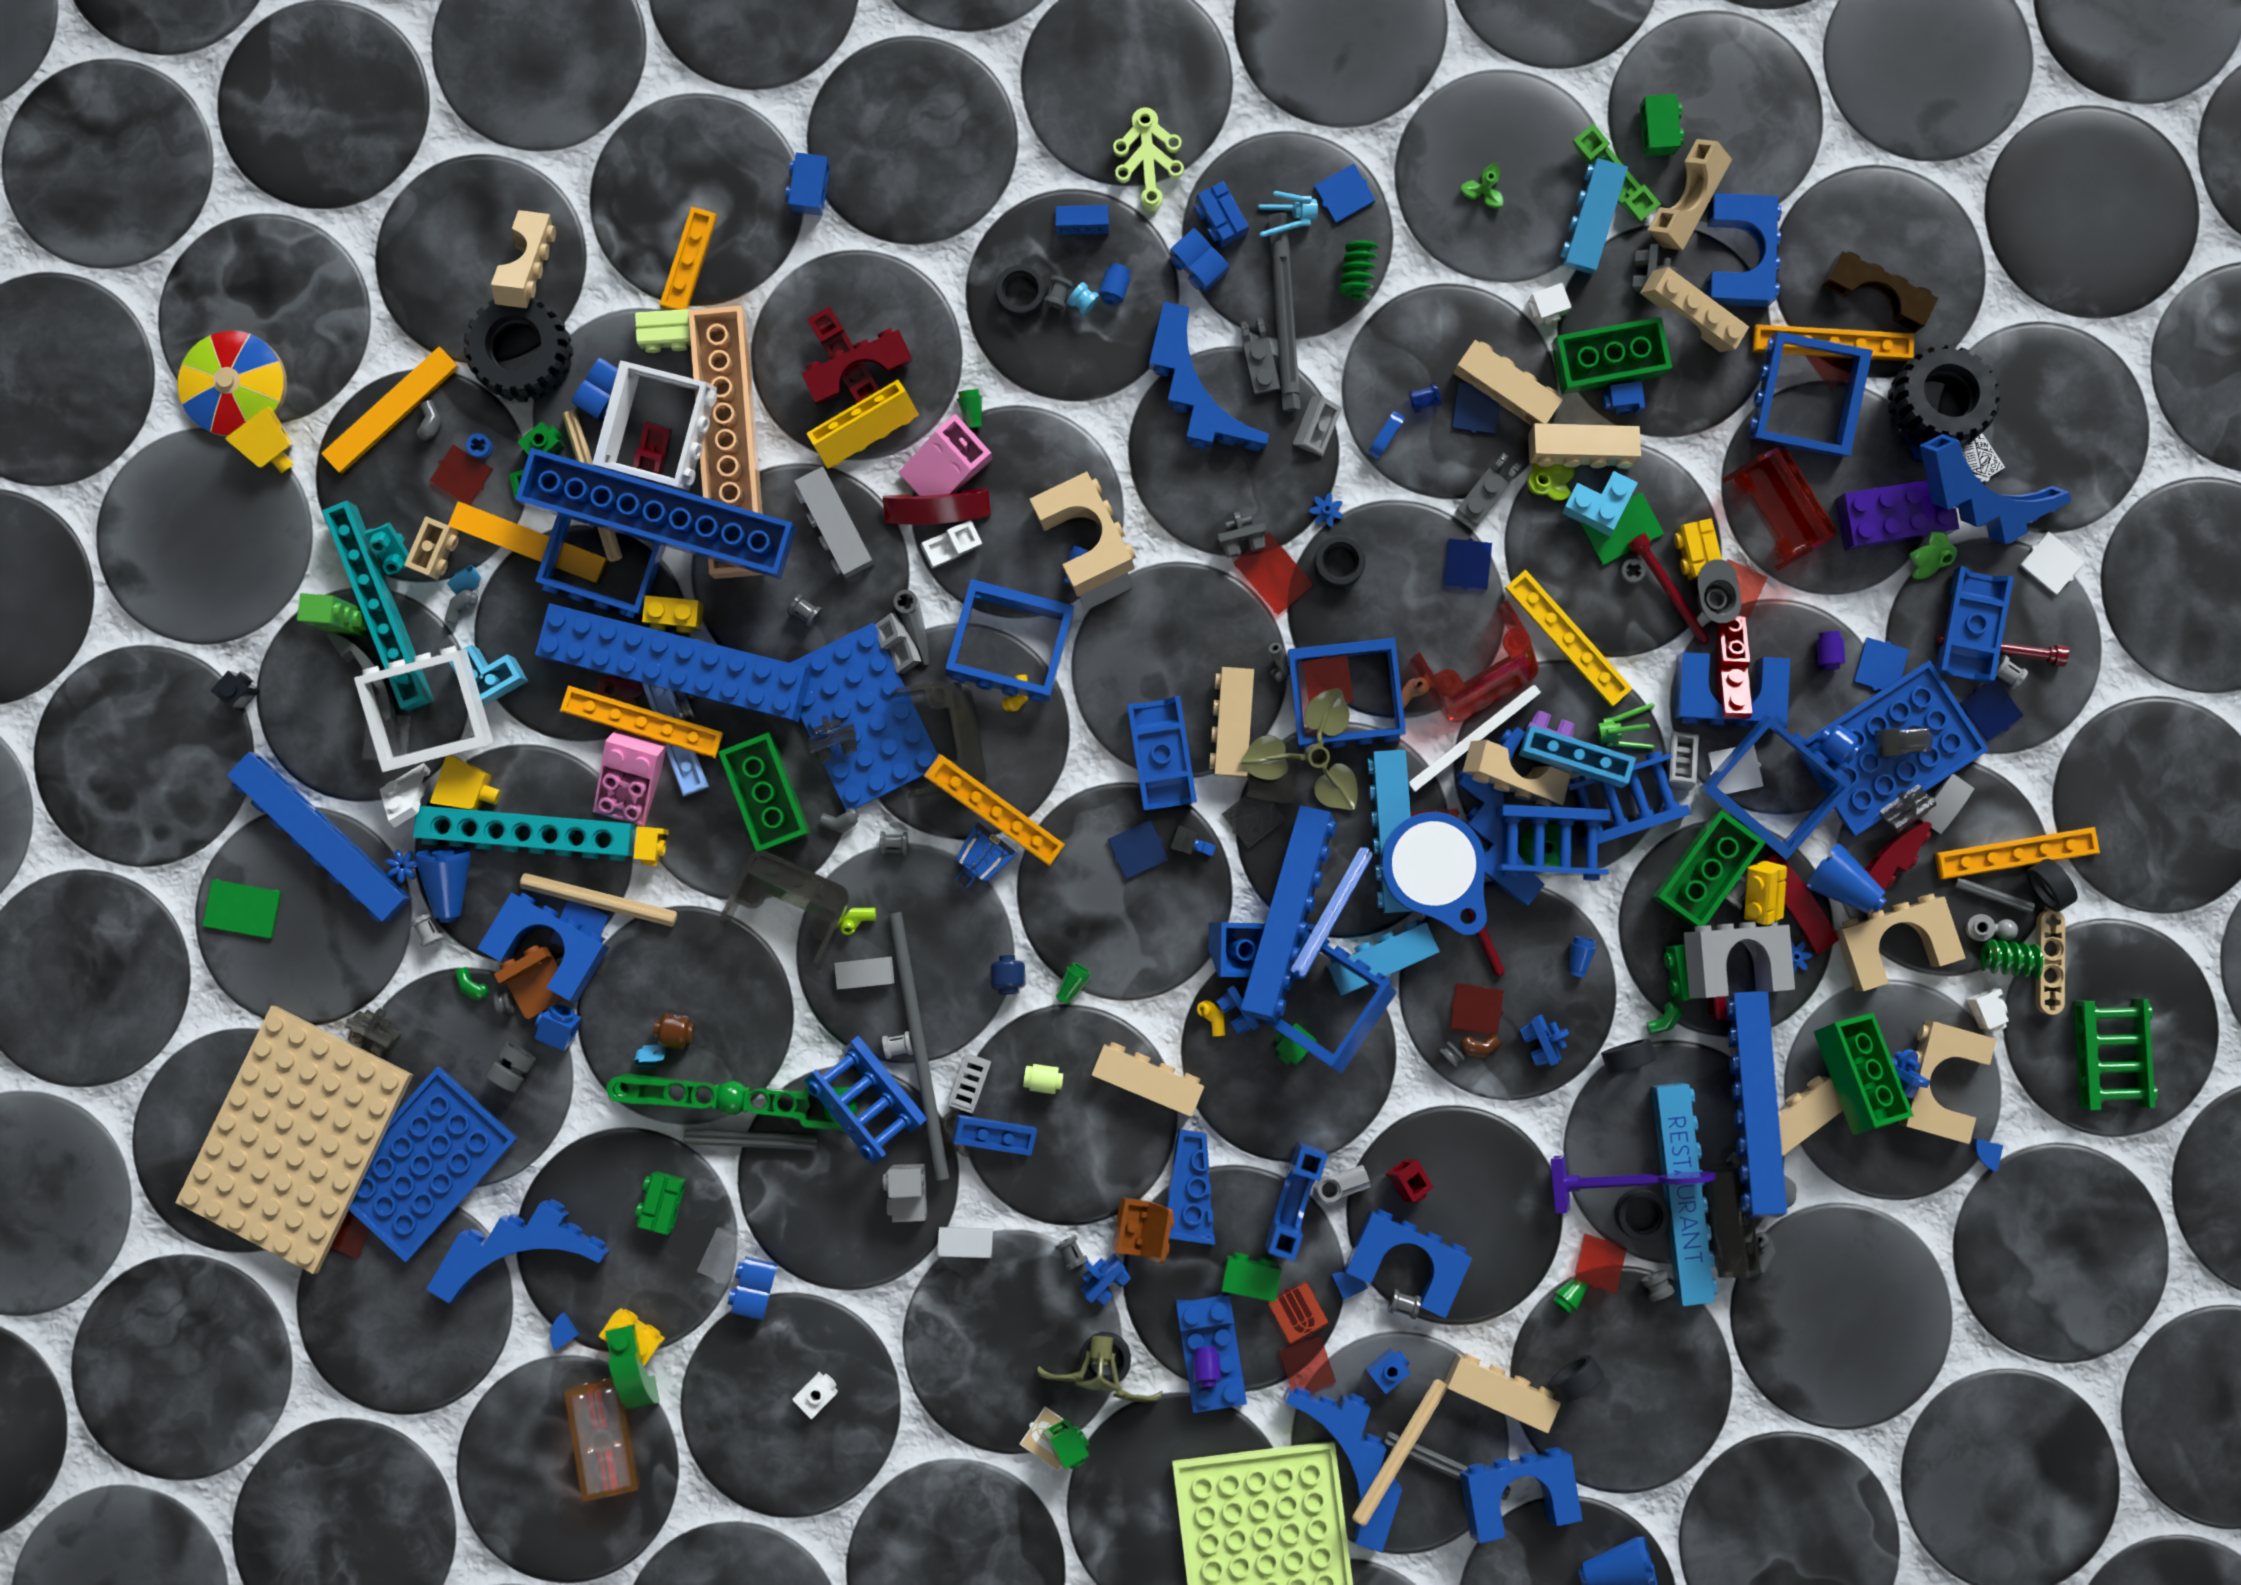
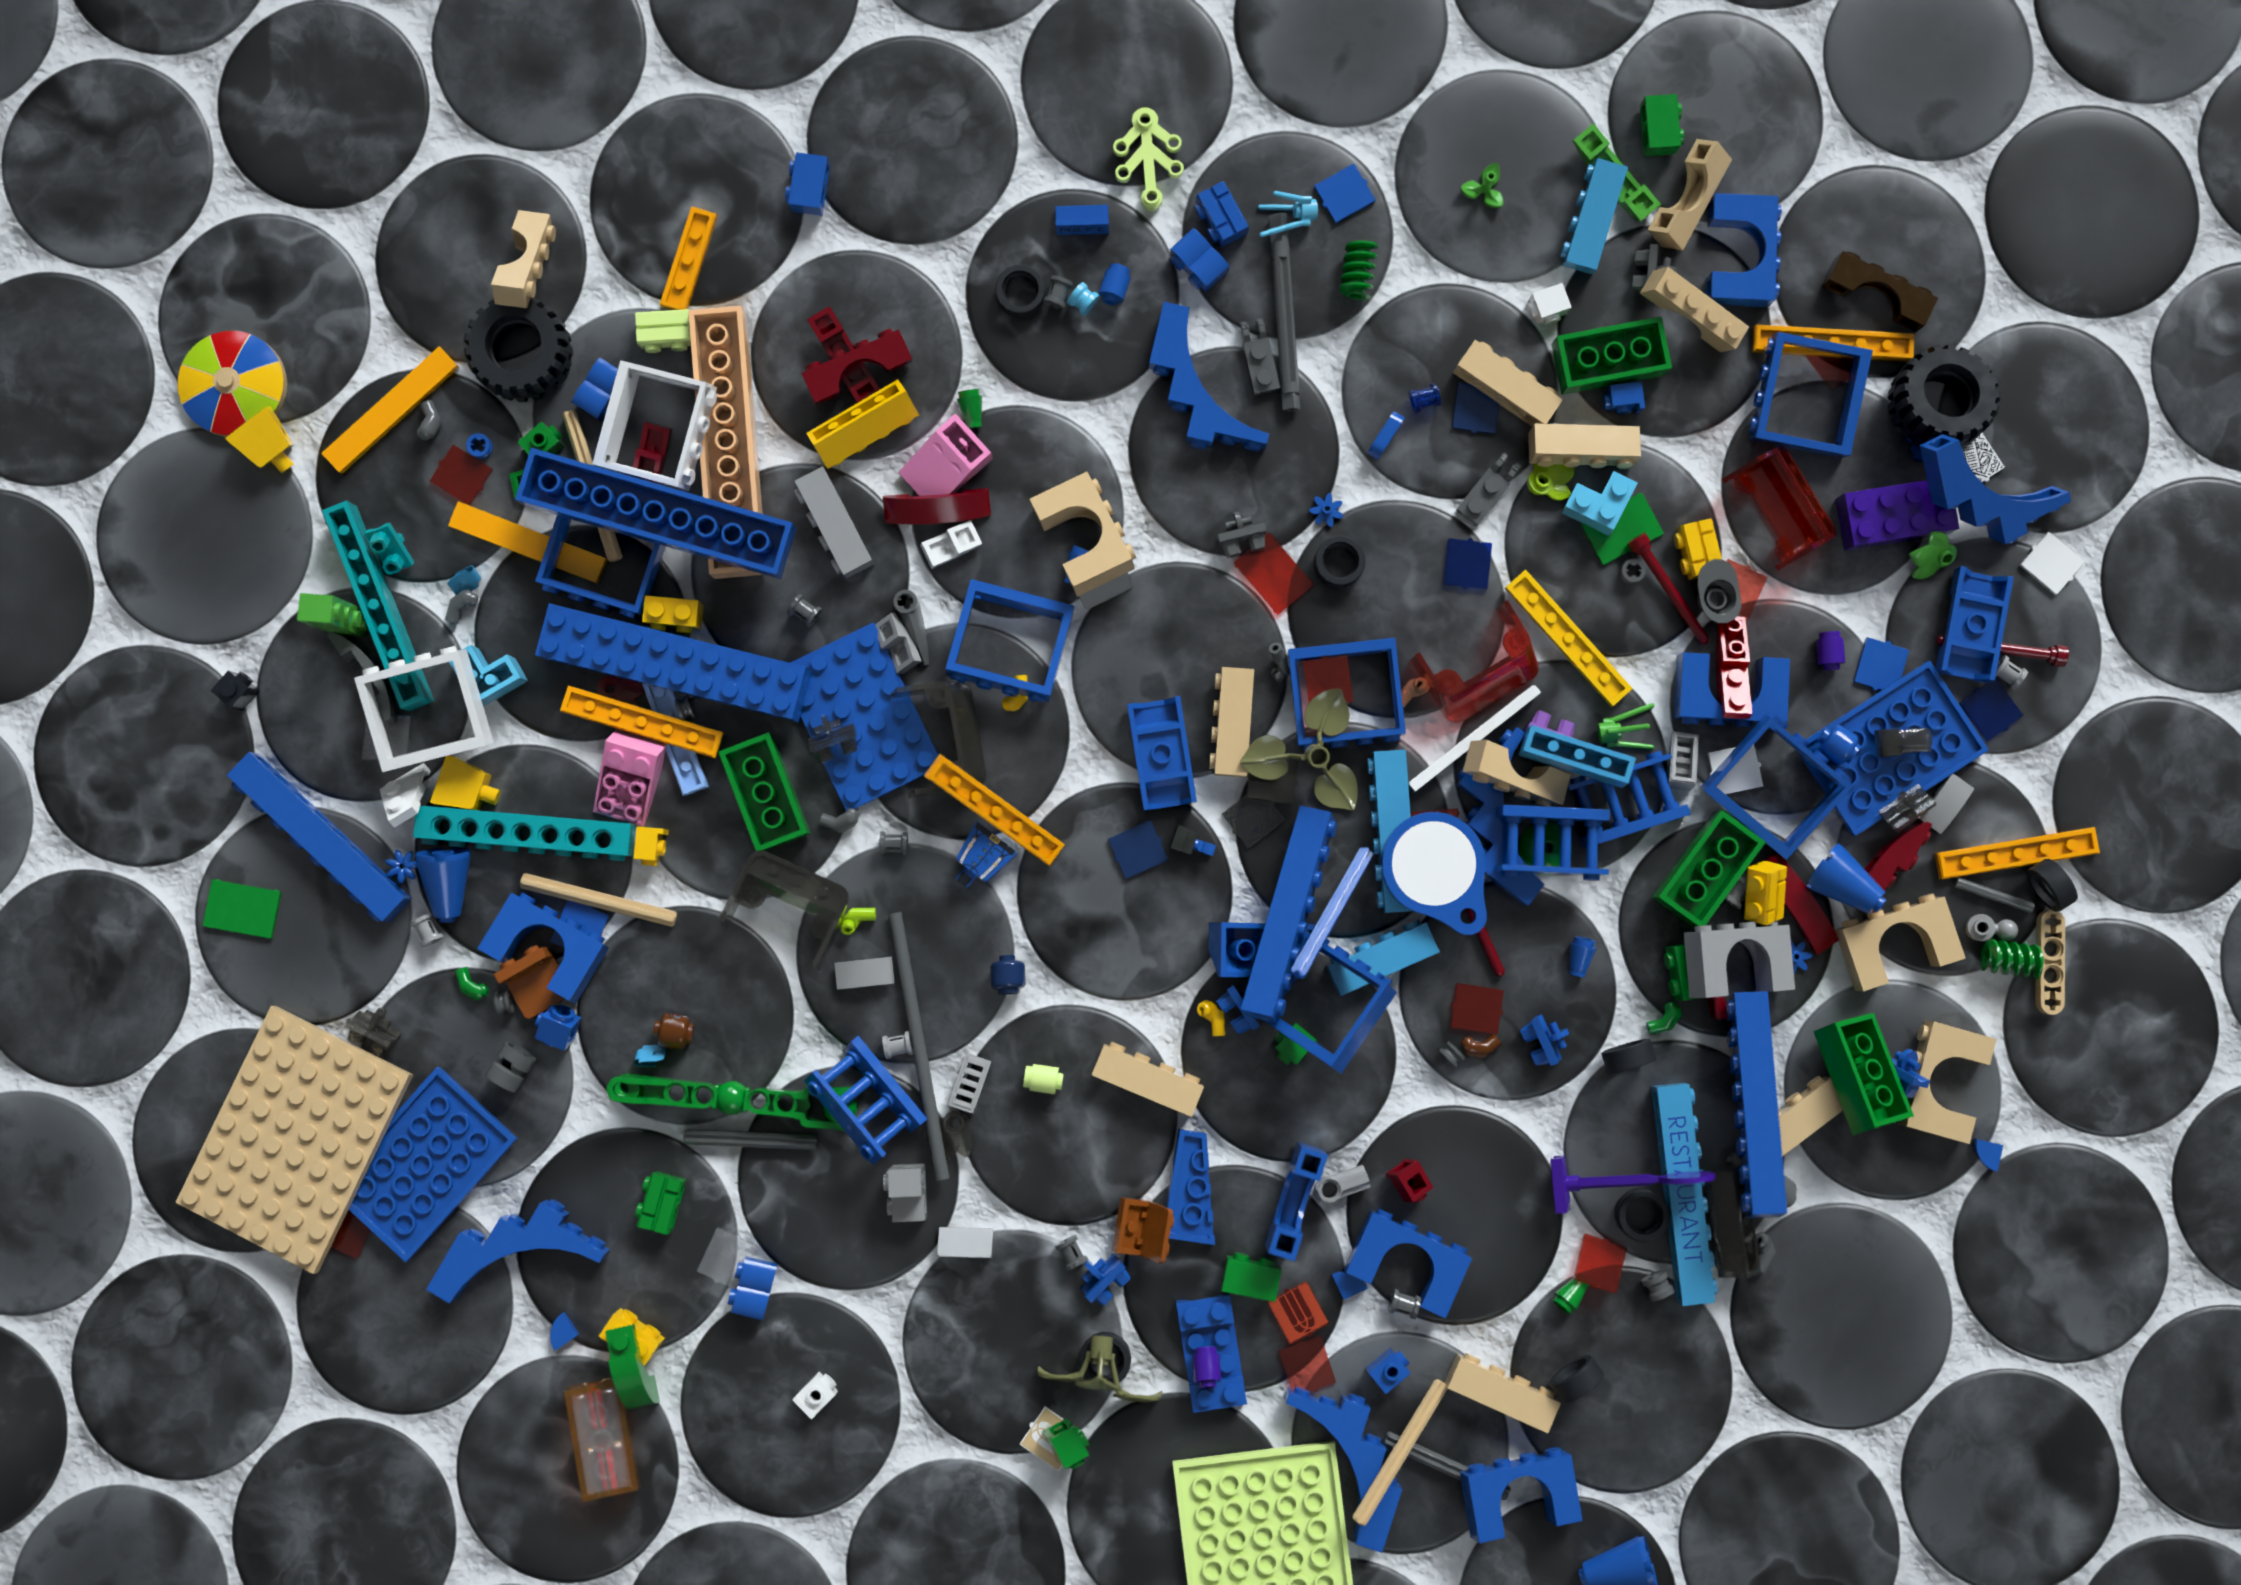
tan brick [404,516,459,580] -> none
blue plate [952,1115,1037,1156] -> none
green cone [1056,962,1091,1004] -> none
light grey slope [1293,396,1342,456] -> none
white brick [1967,989,2009,1032] -> none
green fence [2073,999,2158,1110] -> none

